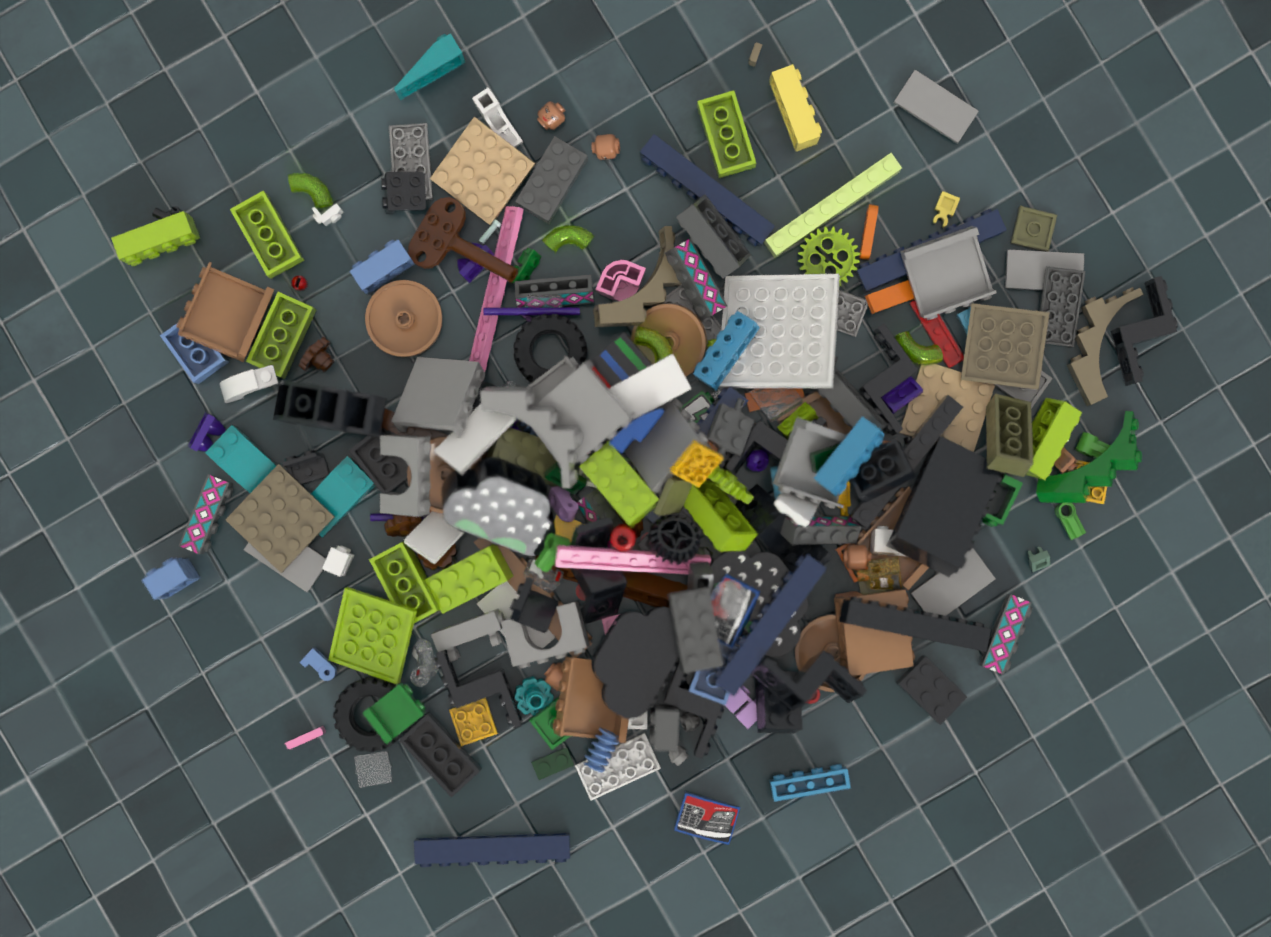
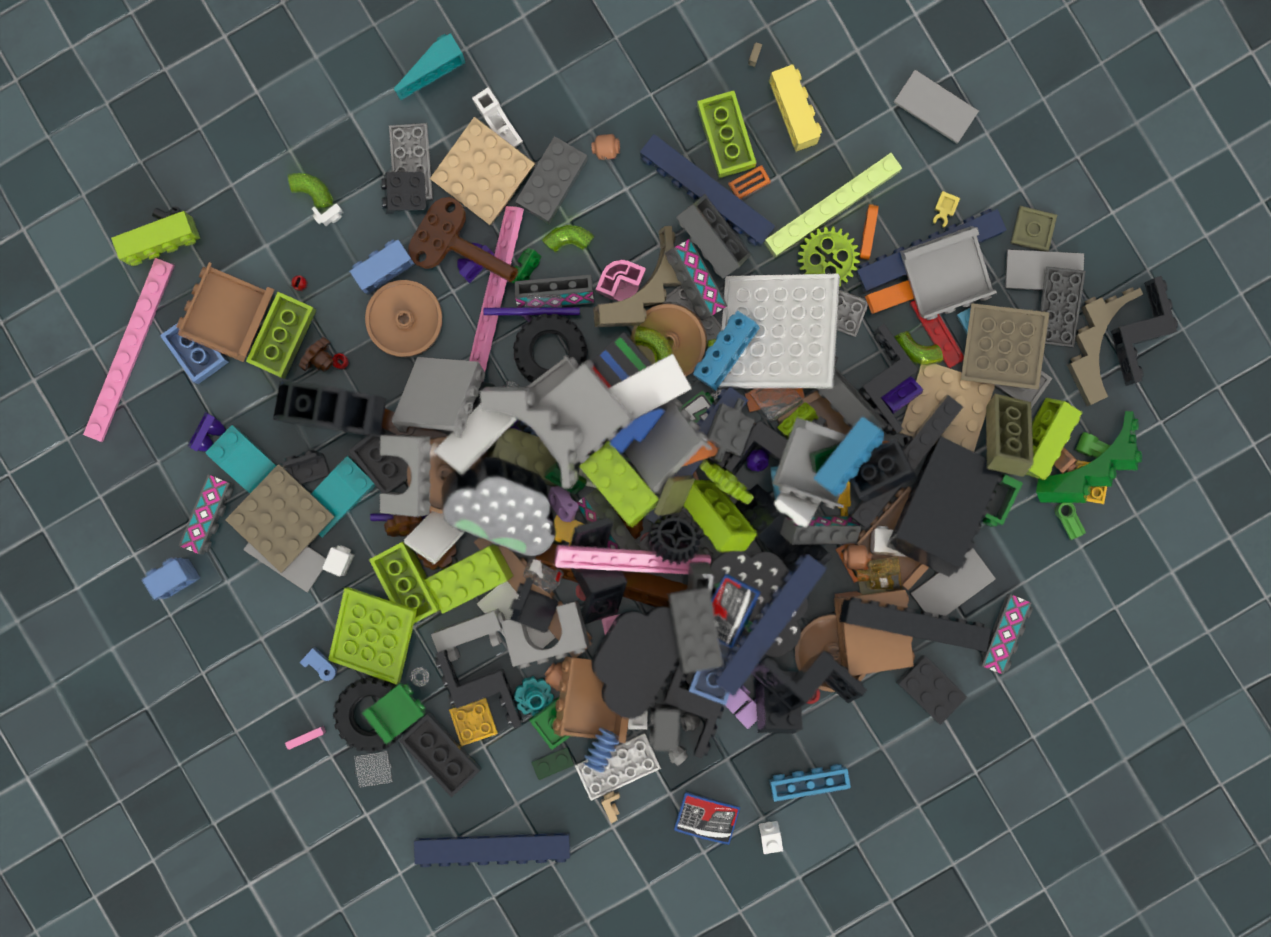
white arch [220,365,279,403] -> none
lime brick [230,190,305,279] -> none
clear leg [412,639,439,680] -> none
light aqua piece [479,219,502,244] -> none
bright green piece [534,533,570,572] -> none
nougat head [537,101,566,130] -> none
red head [610,524,636,551] -> none
yellow tile [670,440,724,487] -> none
clear dish [710,580,748,619] -> none
sand green tile [1028,547,1050,572] -> none
none -> bright pink plate [83,258,175,442]
none -> red hinge [332,353,349,370]
none -> tan bracket [601,791,620,823]
none -> orange tile [728,165,771,199]
none -> white bracket [759,821,783,854]

